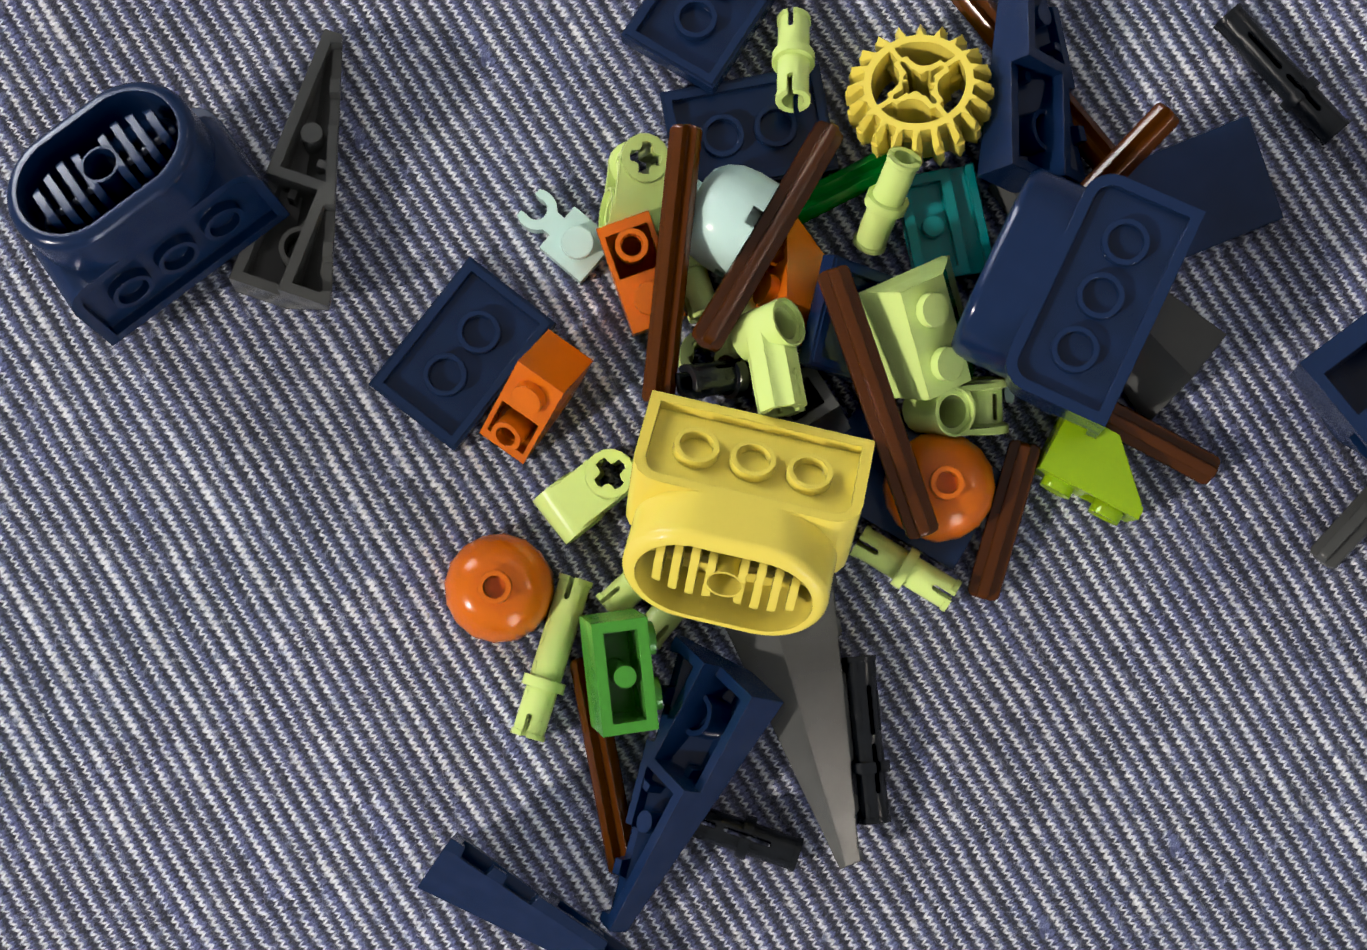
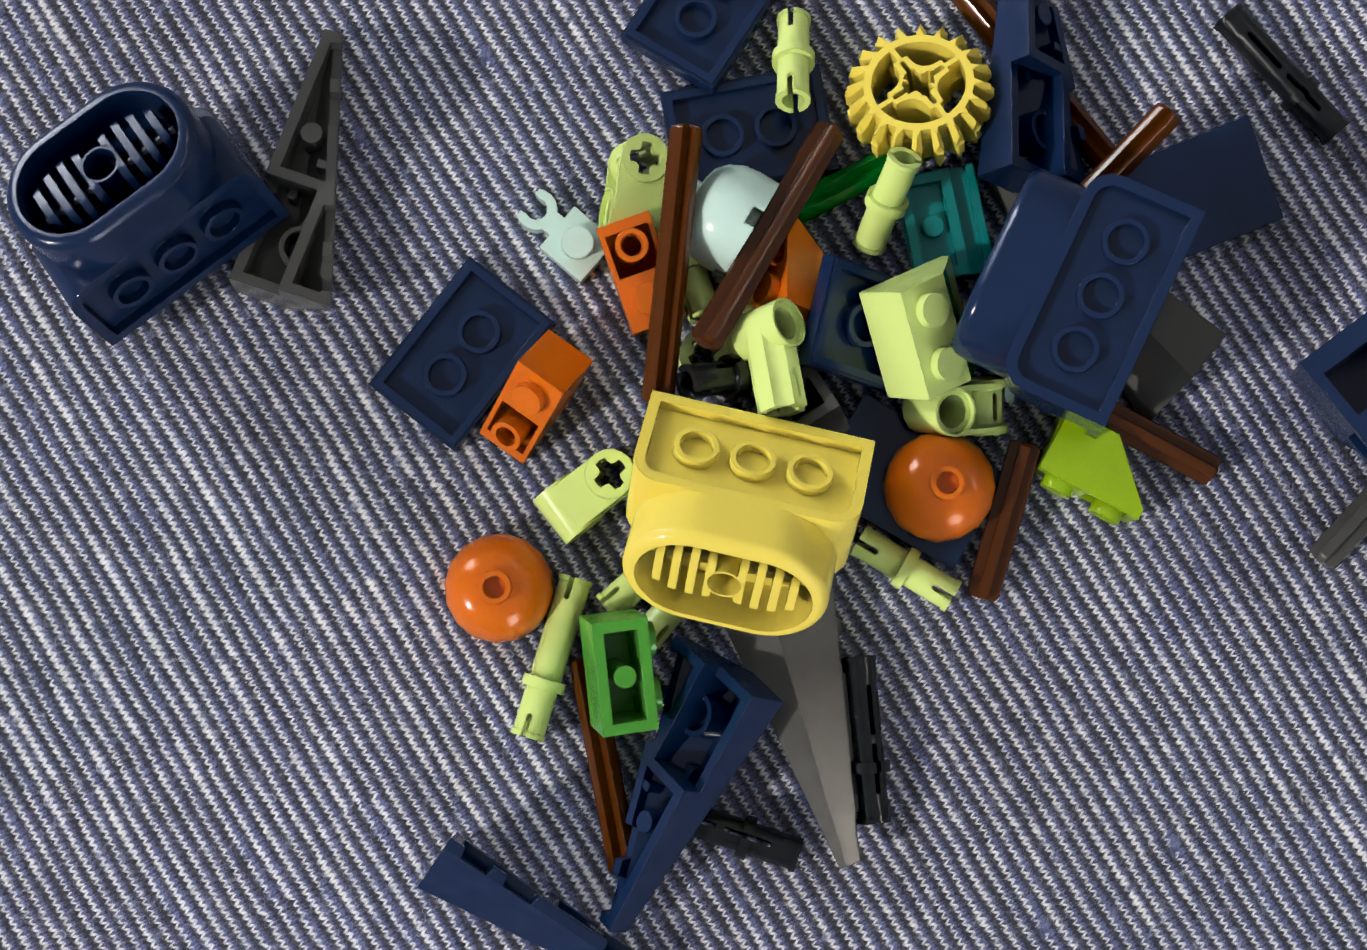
reddish brown axle [817,265,939,539] -> none

